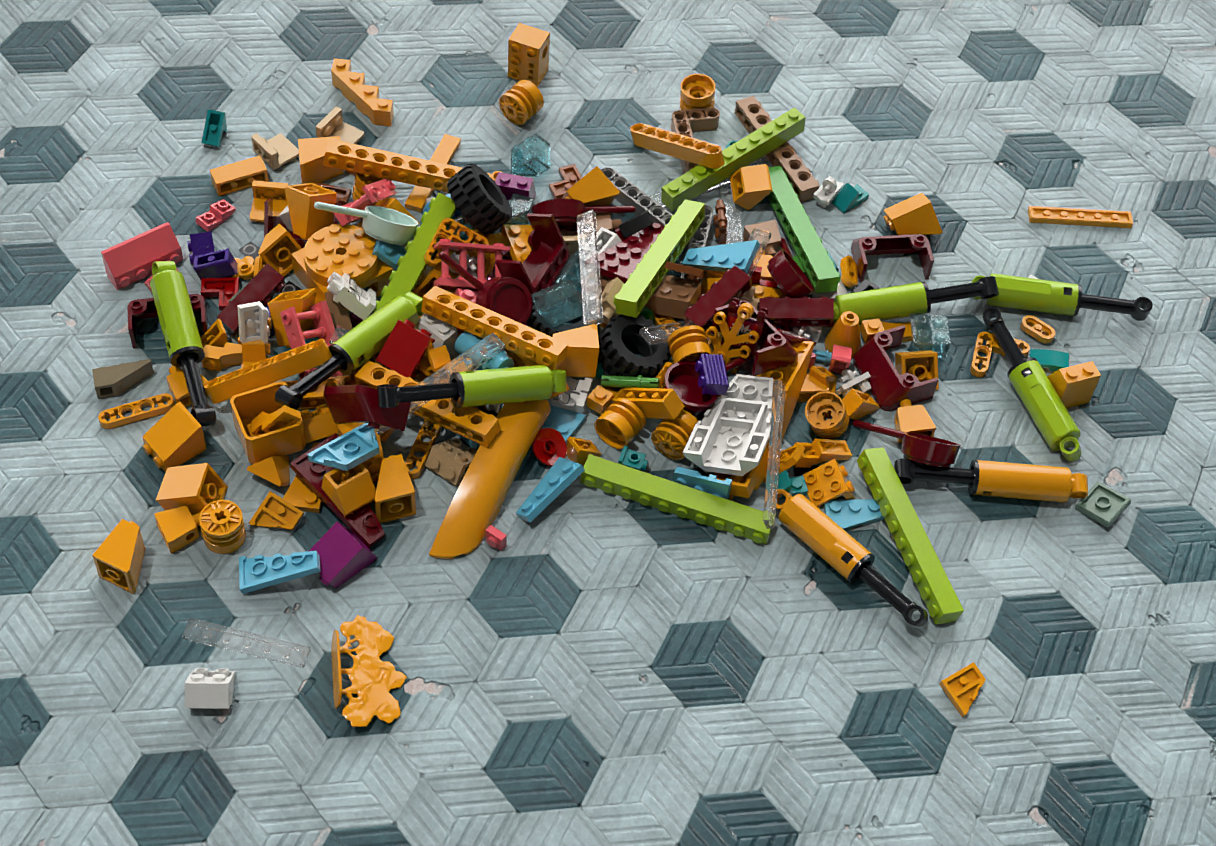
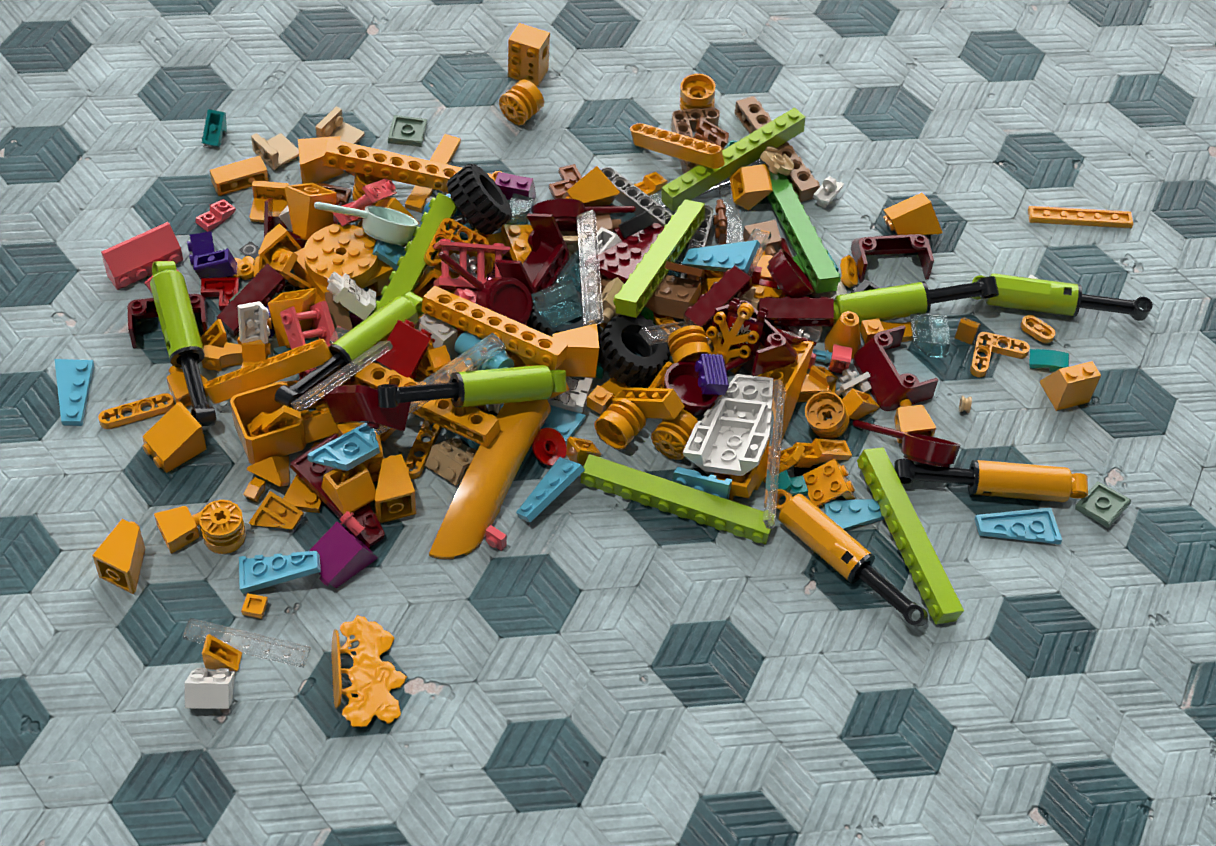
dark tan slope [92,359,154,399] -> none
light orange slope [156,463,228,515] -> none
light orange brick [331,59,394,127] -> none
clear light blue slope [511,133,550,177] -> none
bright green pin [601,375,660,388] -> none
teal brick [618,446,648,472] -> none
teal slope [832,183,869,214] -> none
light orange slope [895,350,939,390] -> none
light orange wing [939,662,986,717] -> none
lime piece [982,307,1082,461] -> none
none -> medium azure wing [54,359,94,426]
none -> light orange slope [202,634,242,672]
none -> light orange plate [241,593,268,619]
none -> light orange piece [243,477,266,502]
none -> light orange bracket [270,248,312,290]
none -> clear tile [291,341,393,410]
none -> coral pin [339,511,365,537]
none -> sand green tile [388,115,427,147]
none -> light orange slope [634,172,668,197]
none -> dark orange plate [693,117,729,151]
none -> tan plate [760,147,794,176]
none -> light orange slope [955,317,981,345]
none -> tan bush [959,396,972,413]
none -> medium azure wing [974,507,1062,544]

